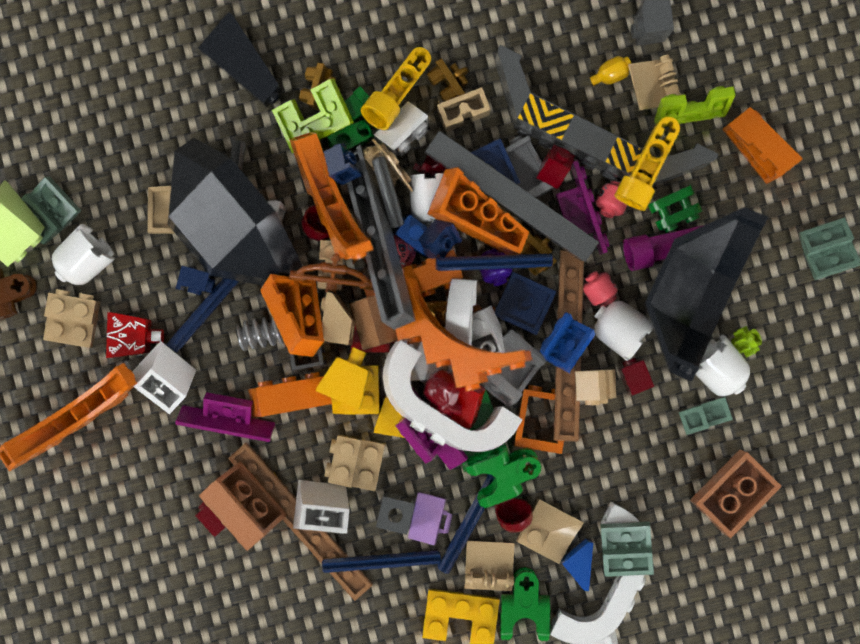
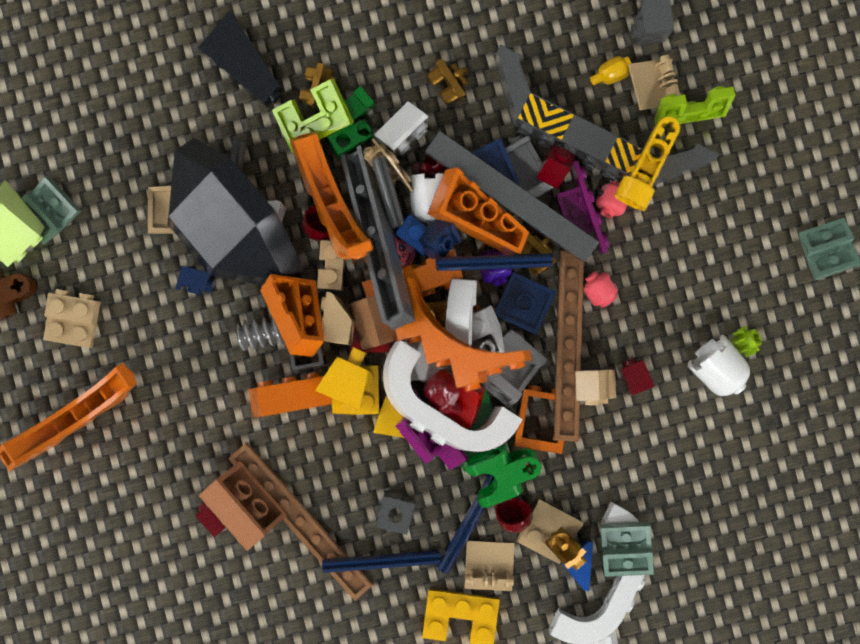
white cylinder [52,224,114,285] -> none
red torso [106,312,164,358] -> none
white slope [132,341,196,414] -> none
dark blue axle [166,278,239,353] -> none
magenta bracket [175,392,275,442] -> none
dark orange piece [289,254,374,294] -> none
white slope [293,480,349,534] -> none
dark blue brick [324,143,362,185] -> none
tan plate [325,434,385,491] -> none
yellow beam [361,47,431,130] -> none
lavender piece [408,492,453,545] -> none
tan brick [437,87,491,132] -> none
green piece [500,567,550,641] -> none
blue bracket [540,312,596,373] -> none
white cylinder [594,301,653,361] -> none
magenta beam [623,225,704,271] -> none
black panel [645,207,768,382] -> none
green brick [648,185,702,233] -> none
sand green slope [679,396,733,435] -> none
nougat brick [690,450,782,538] -> none
orange wedge [722,107,803,184] -> none
none -> pearl gold hips [544,526,586,570]

